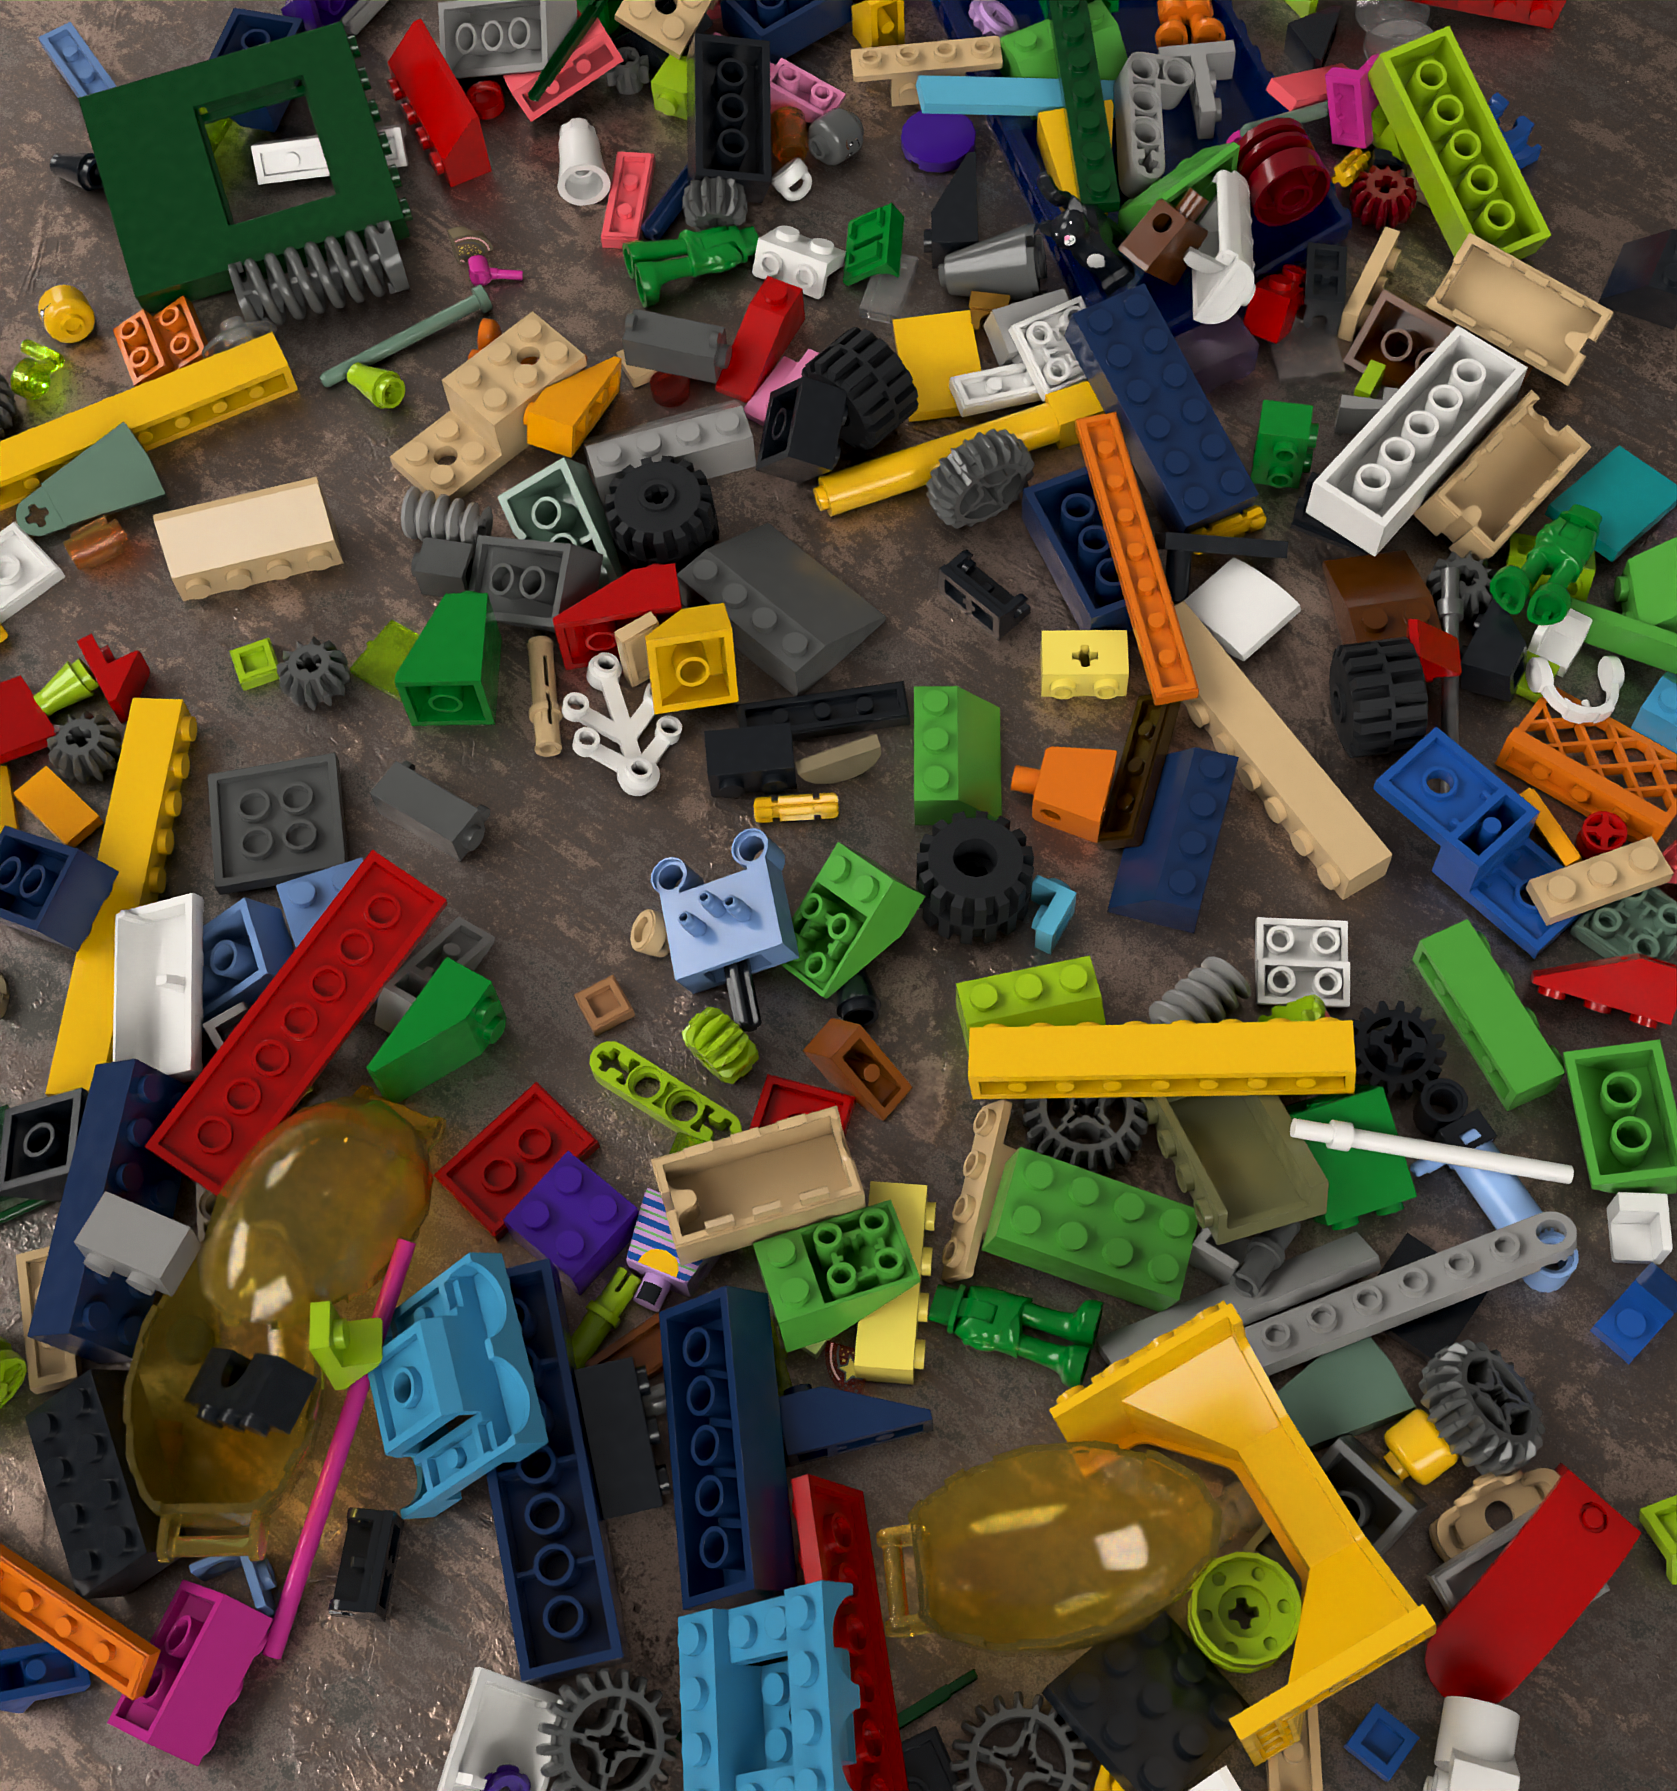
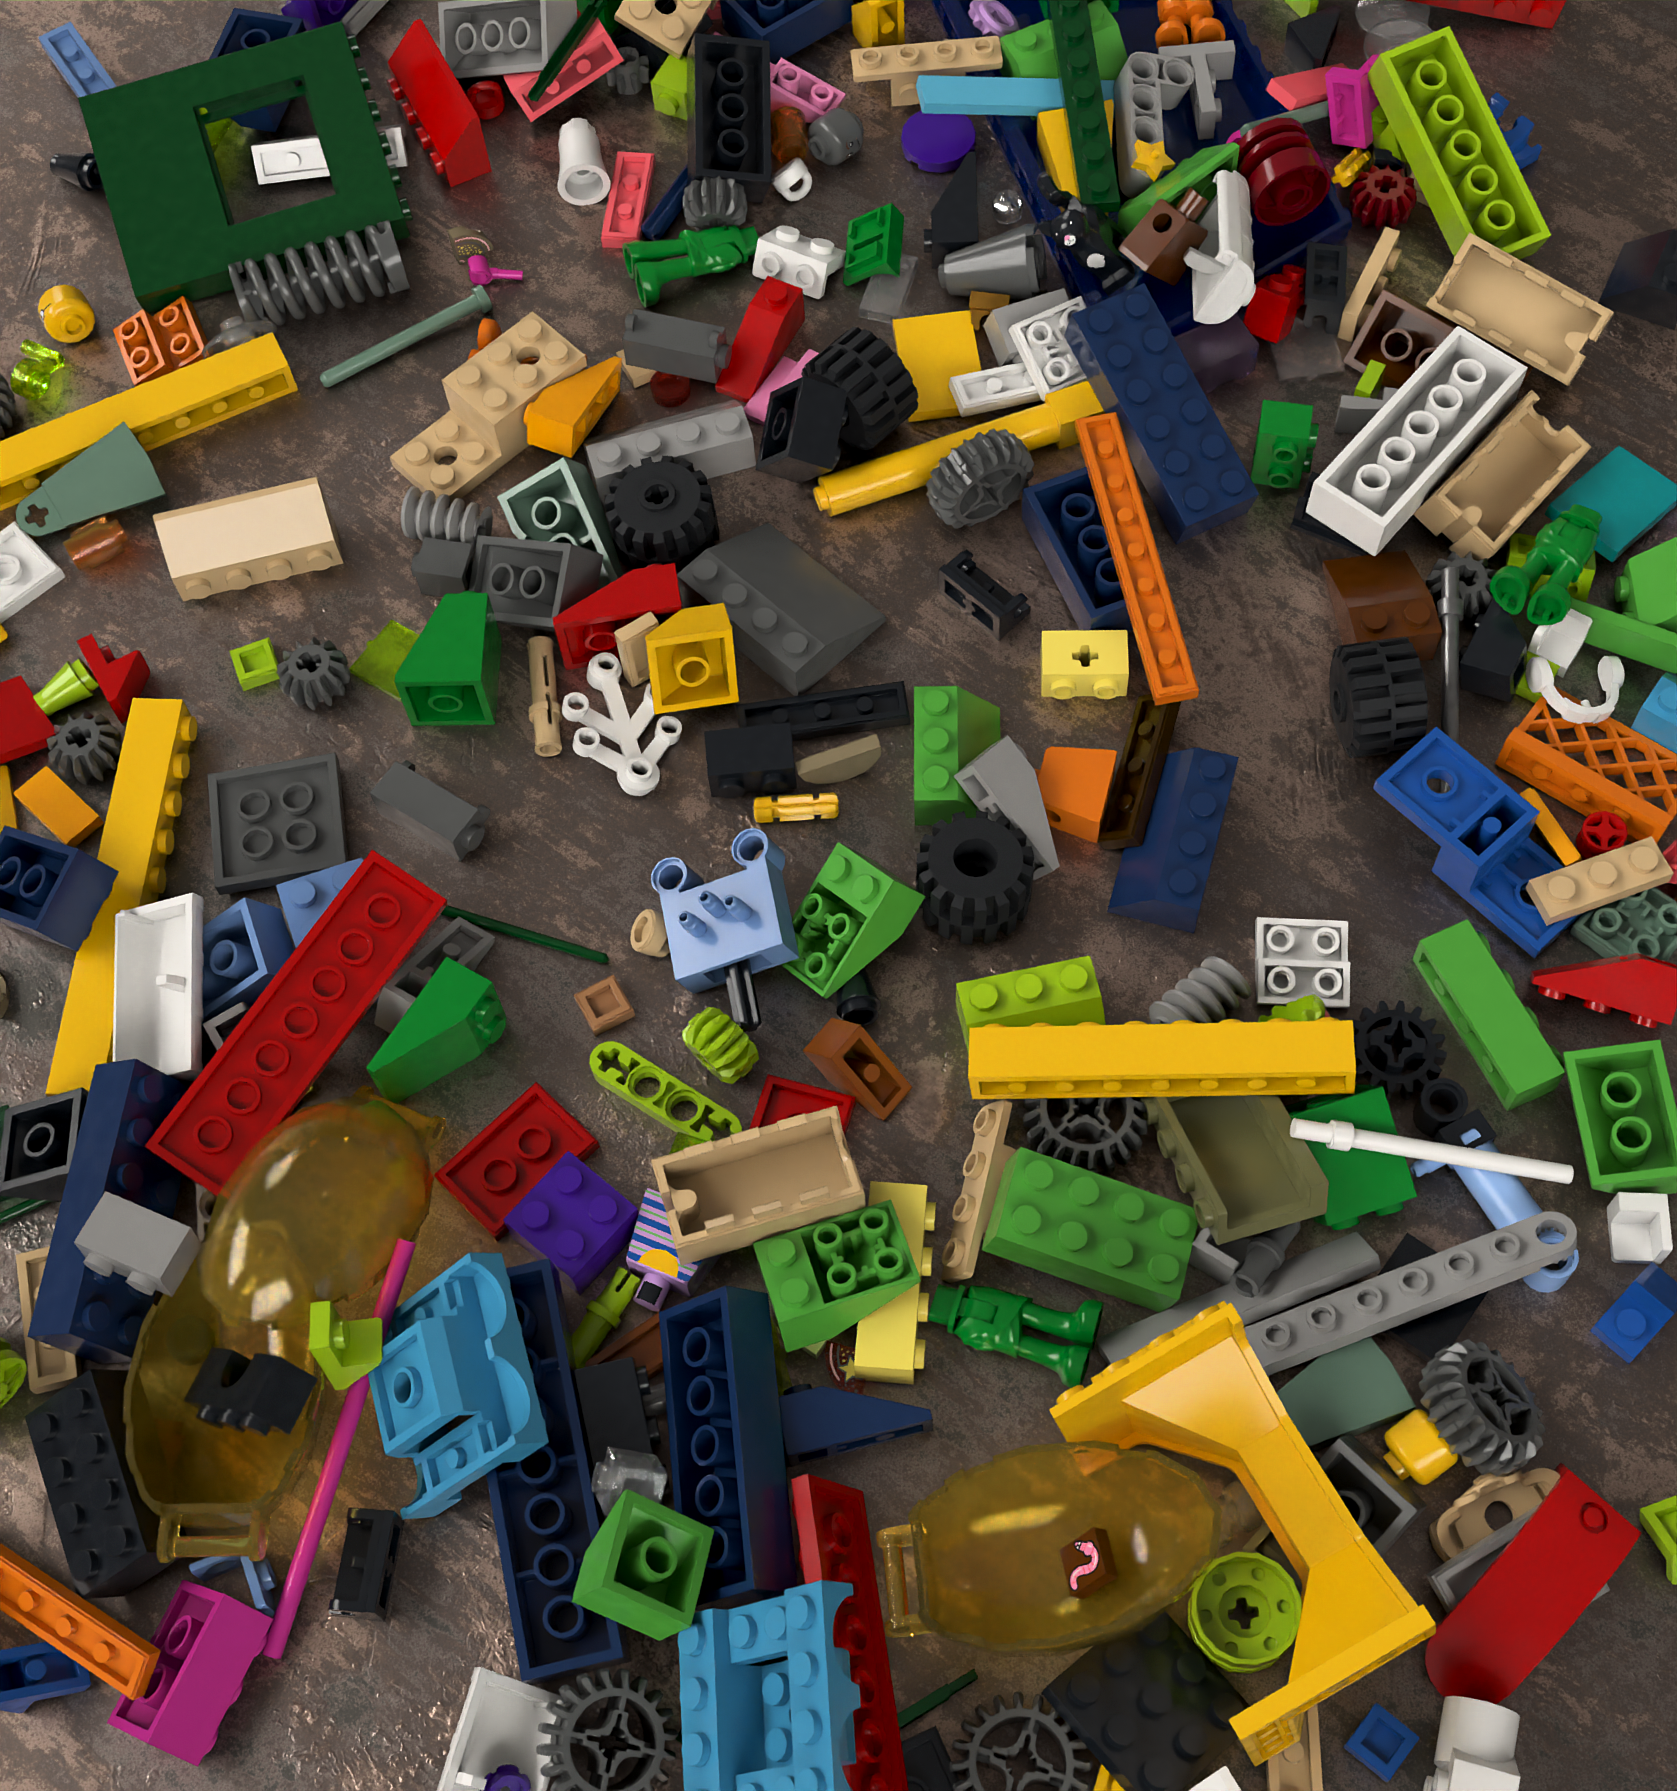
lime cone [347,362,405,409] -> none
medium azure bracket [1031,875,1077,955] -> none
tan brick [1138,601,1393,900] -> none
black piece [1154,532,1289,602] -> none
white slope [1184,557,1301,661] -> none
yellow axle [1190,505,1267,555] -> none
red slope [1406,619,1462,683] -> none
none -> dark green axle [441,905,609,964]
none -> bright green slope [572,1489,714,1641]
none -> clear brick [591,1446,668,1516]
none -> light grey slope [954,735,1060,880]
none -> clear hinge [992,189,1023,224]
none -> reddish brown tile [1060,1527,1118,1600]
none -> yellow piece [1131,139,1176,182]

